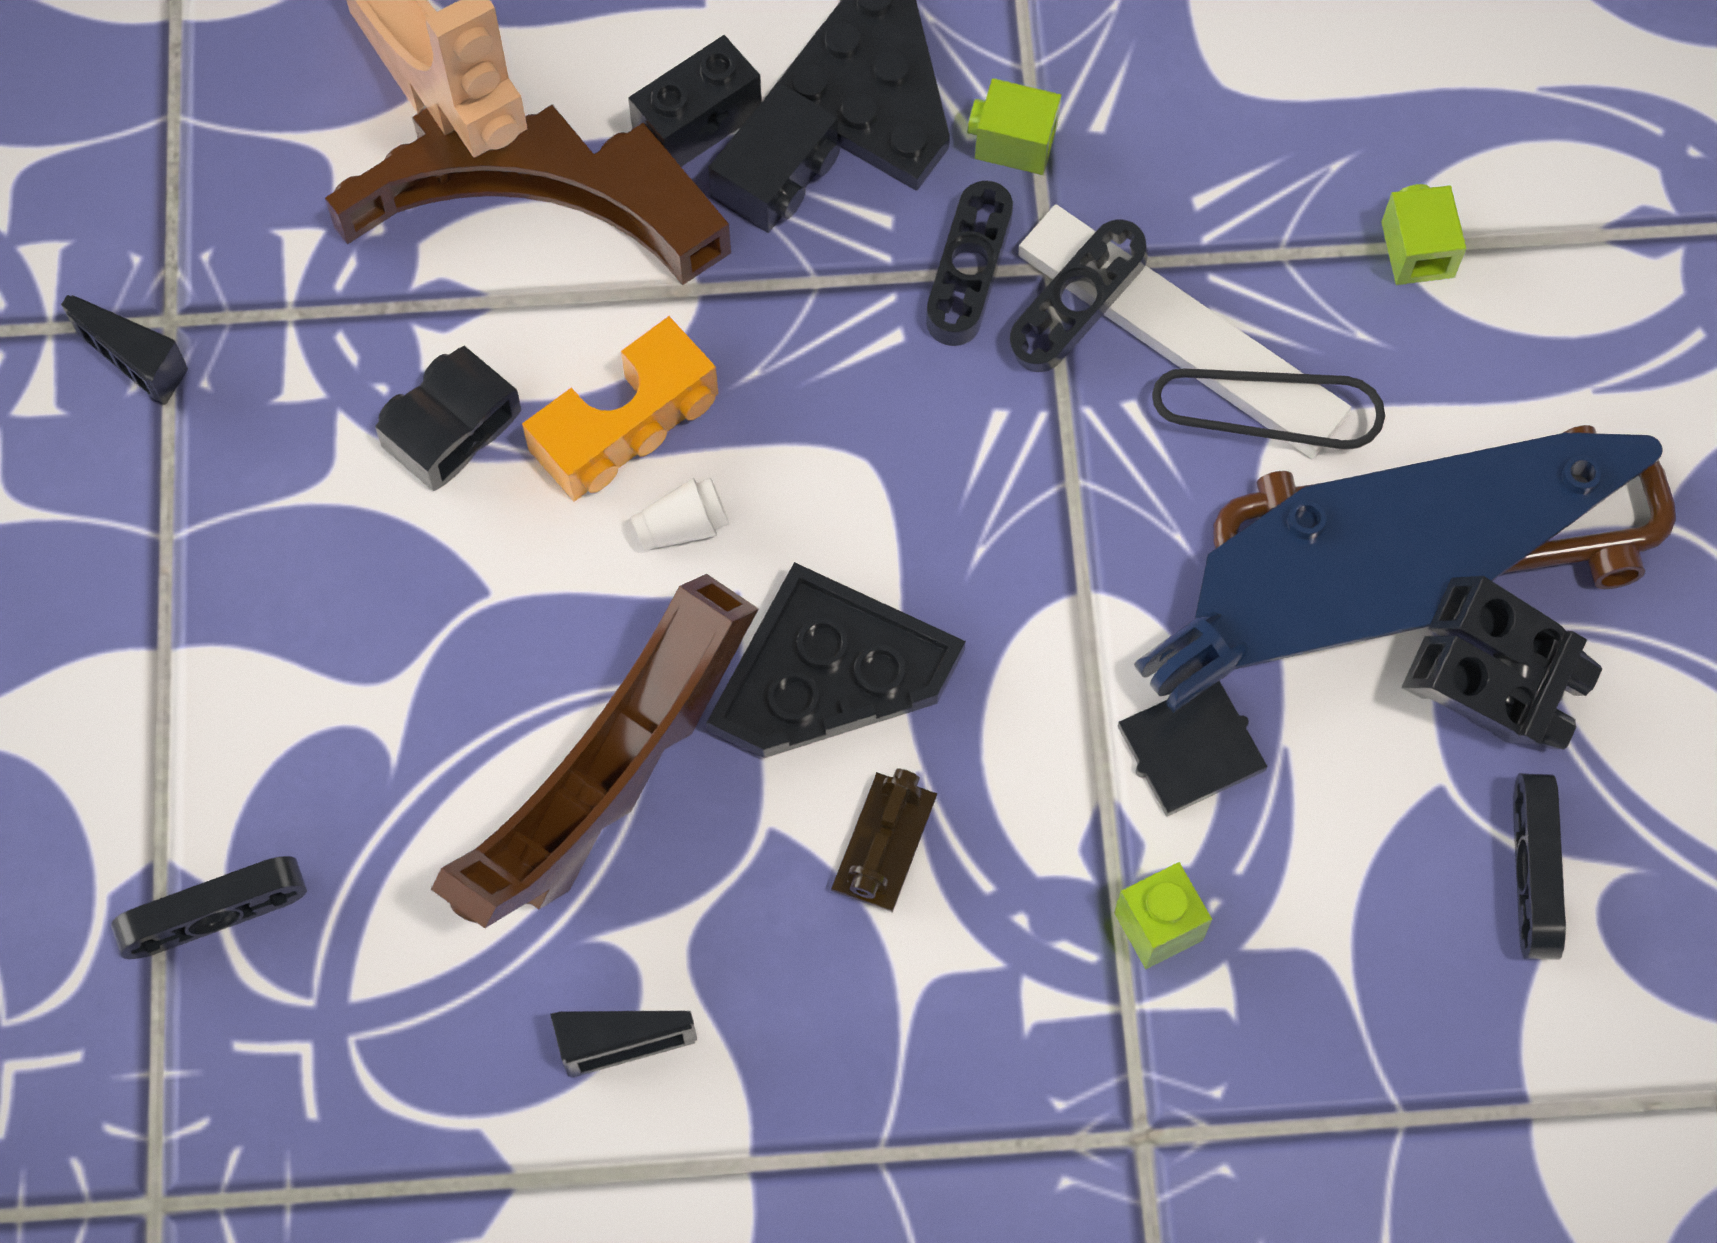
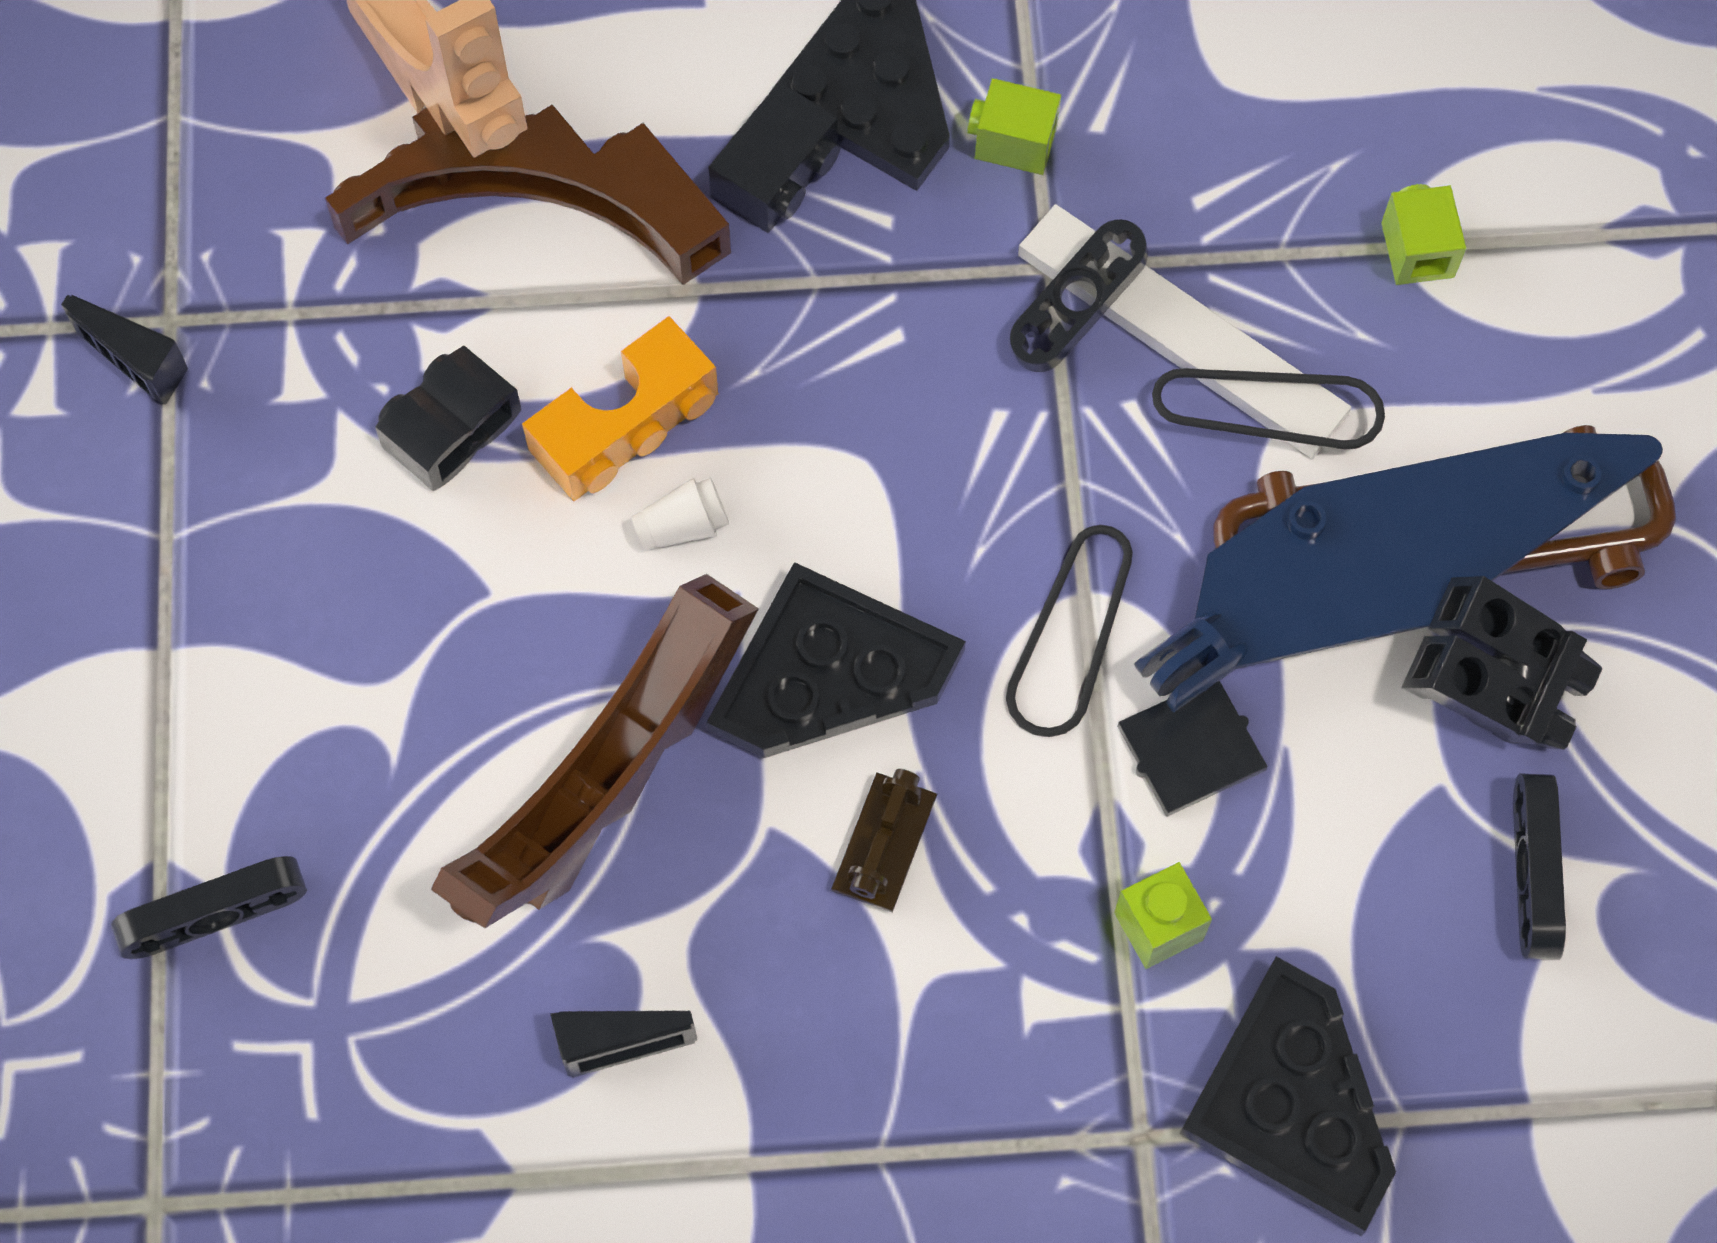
black brick [628,34,762,167] -> none
black beam [926,181,1013,346] -> none
none -> black piece [1006,525,1133,737]
none -> black plate [1179,956,1396,1236]

